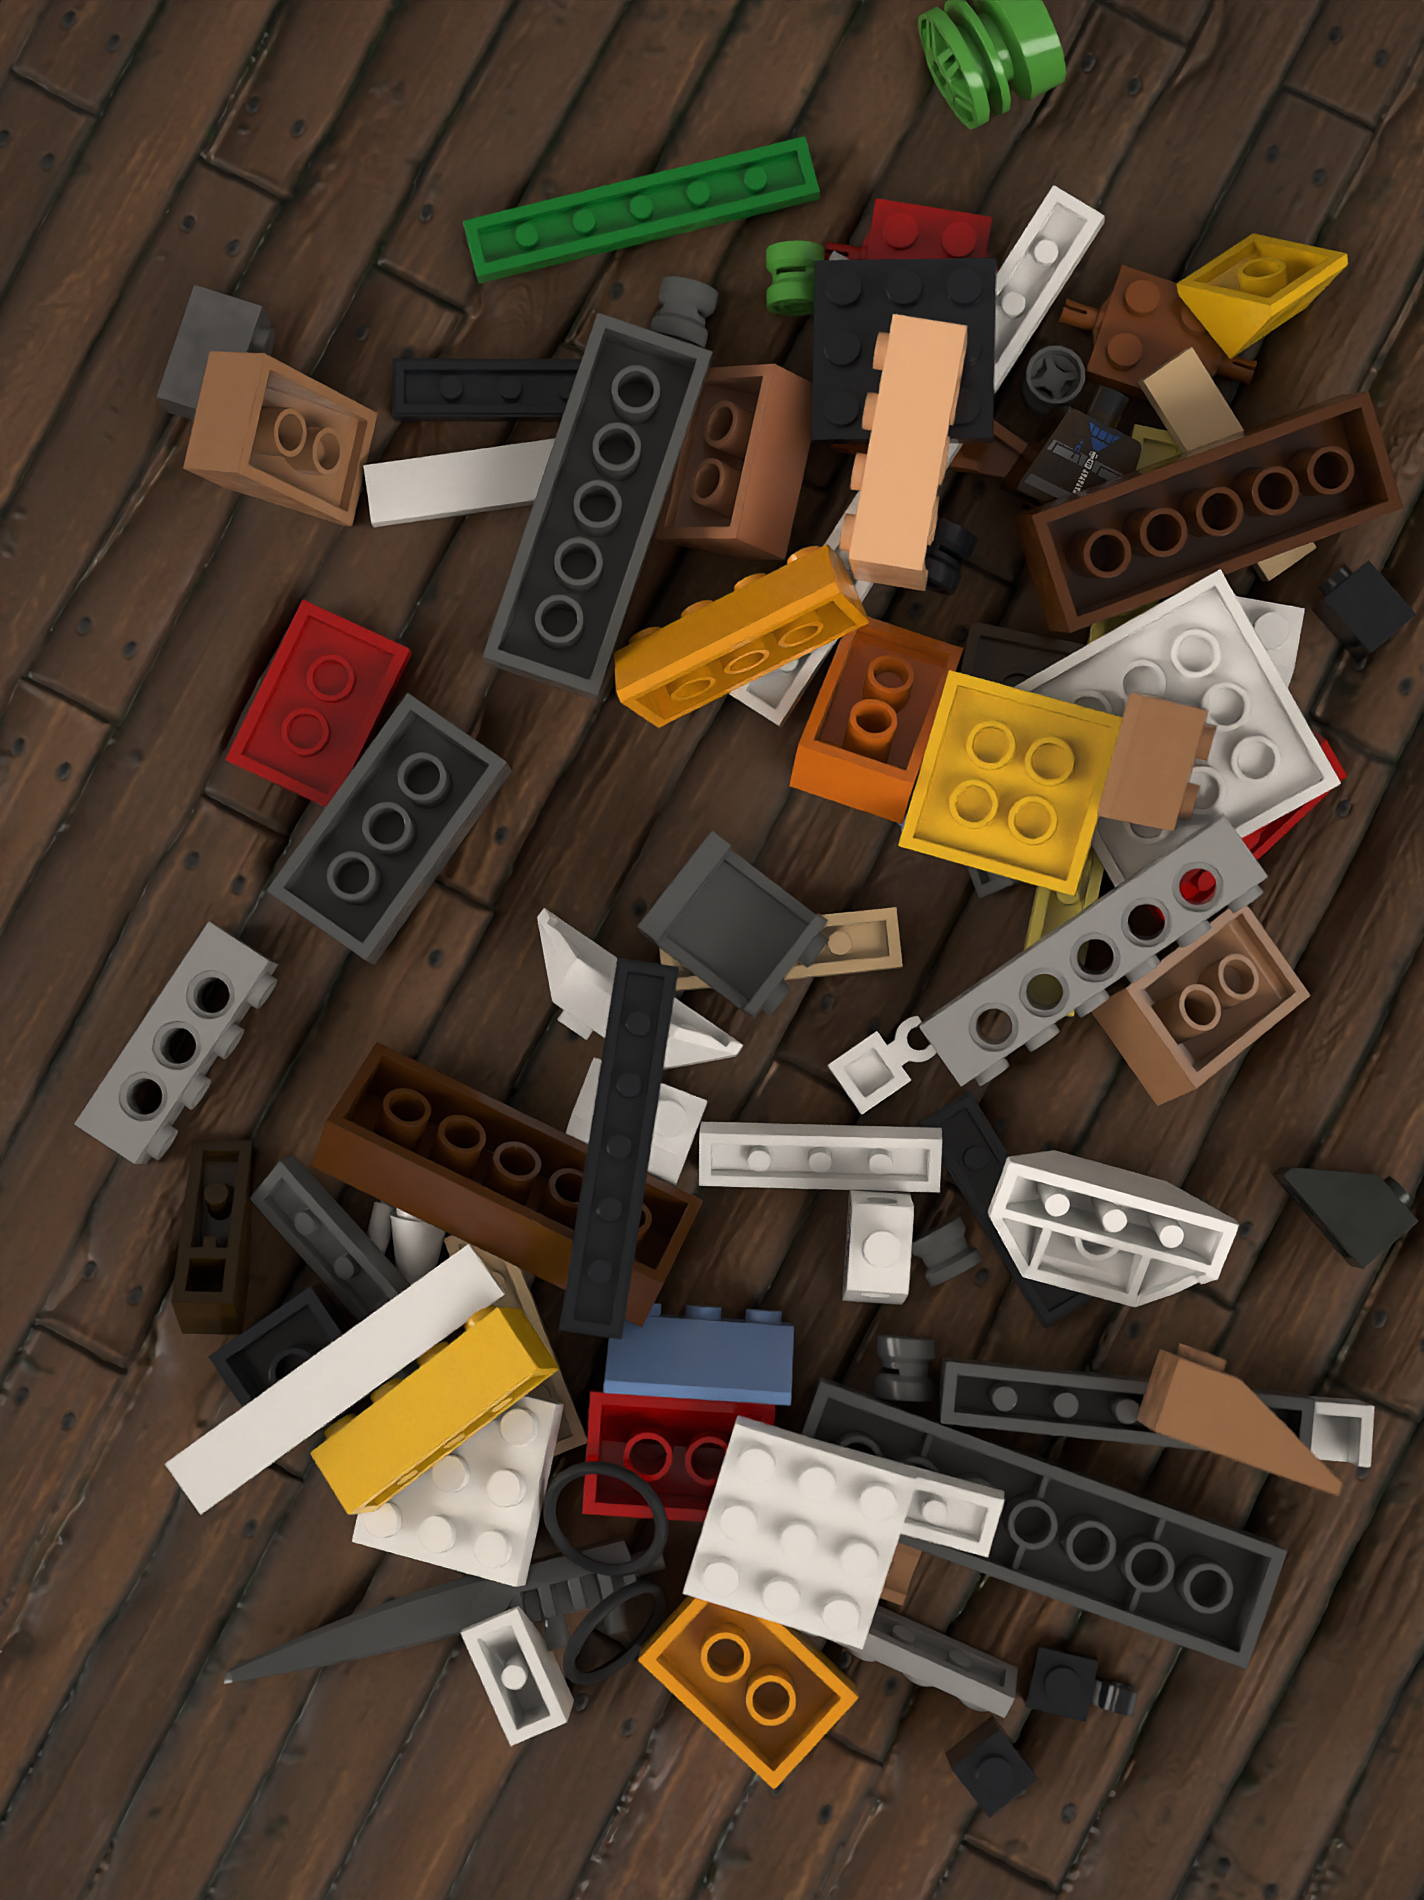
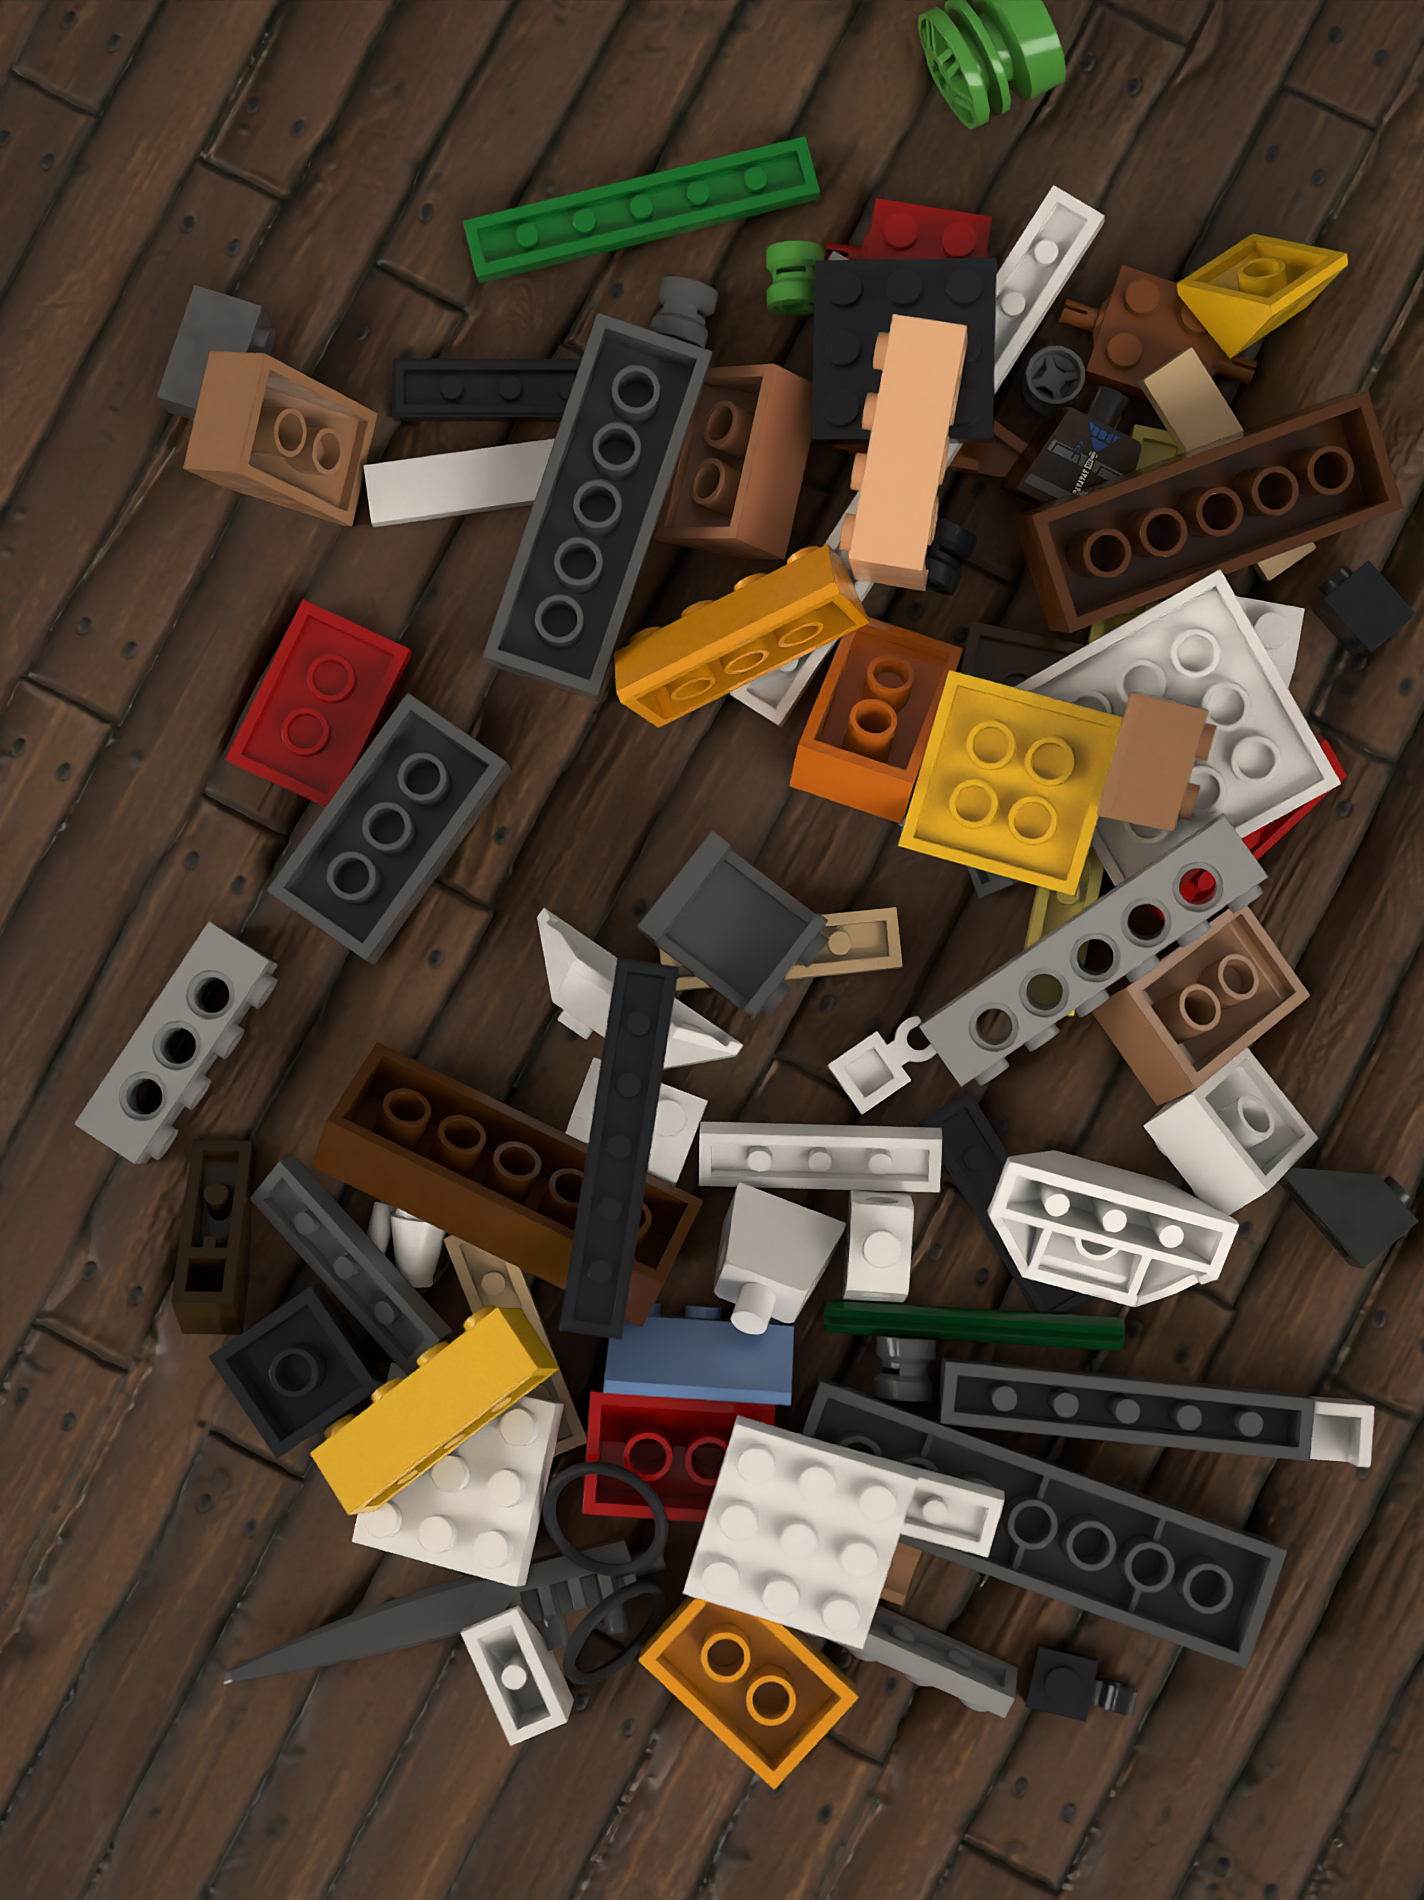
white tile [165,1243,506,1515] -> none
dark grey wheel [911,1216,983,1287] -> none
black brick [946,1715,1038,1818] -> none
medium nougat slope [1136,1343,1342,1496] -> none
none -> white torso [713,1182,846,1335]
none -> dark green axle [823,1300,1125,1351]
none -> white slope [1143,1048,1318,1216]

